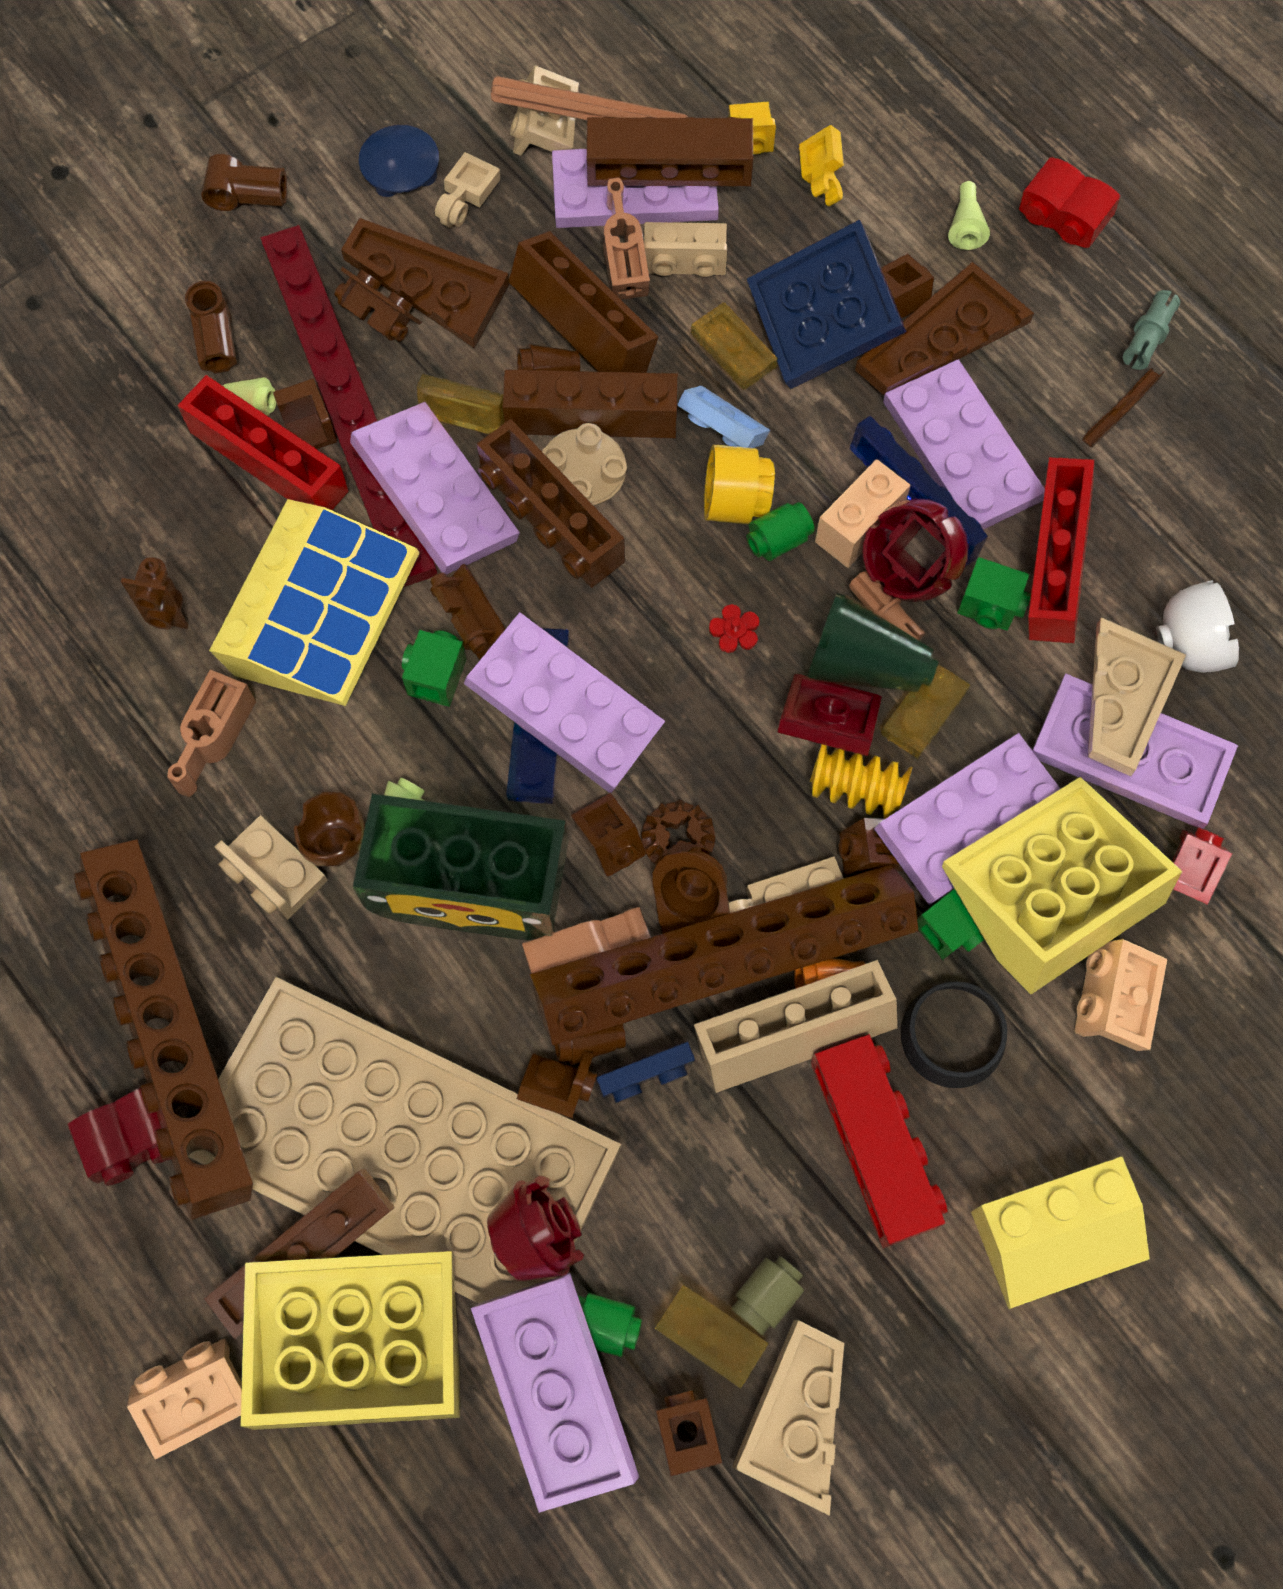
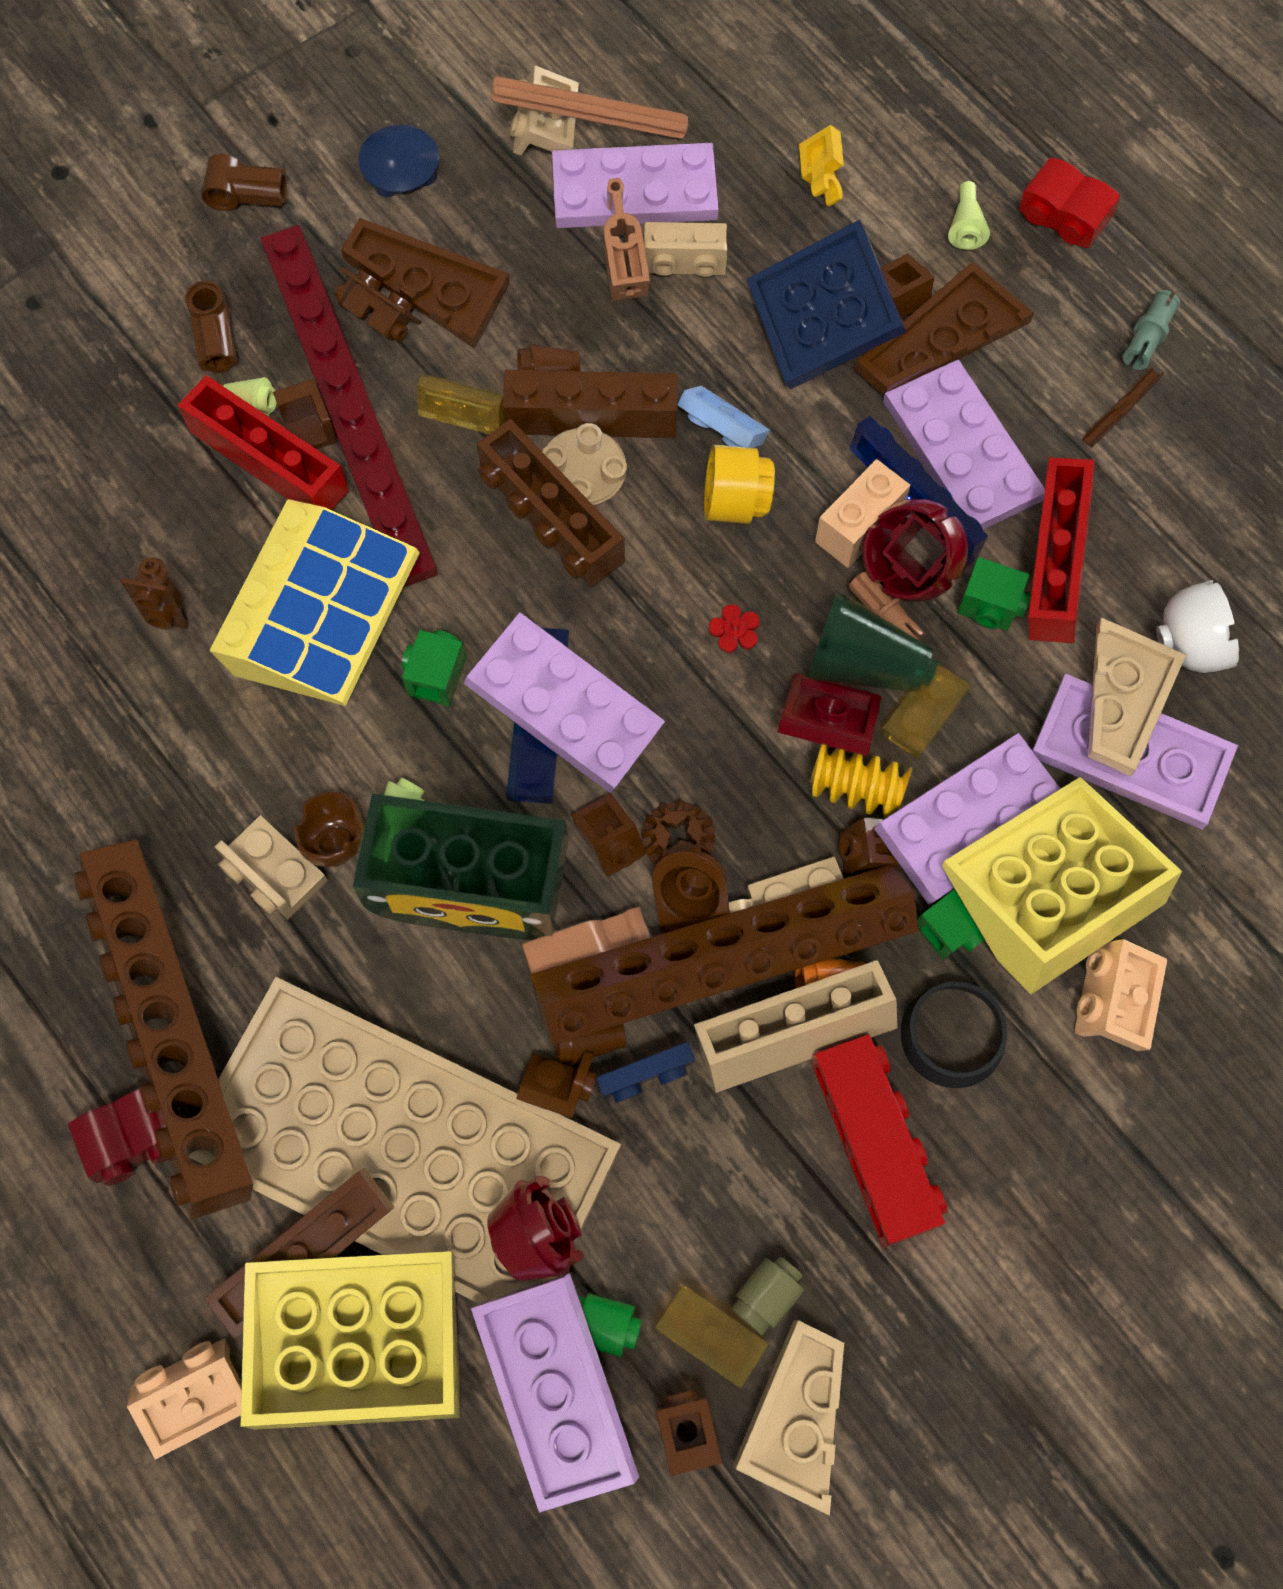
nougat piece [168,670,256,797] -> none
lavender plate [350,402,520,575] -> none
reddish brown hinge [430,564,506,660] -> none
tan plate [435,152,500,228] -> none
reddish brown brick [509,231,659,373] -> none
reddish brown brick [586,116,753,186] -> none
clear yellow plate [691,302,778,390] -> none
yellow bracket [728,102,776,154] -> none
green brick [746,502,815,561] -> none
light yellow slope [971,1157,1150,1309] -> none
bracket [1172,827,1233,905] -> none

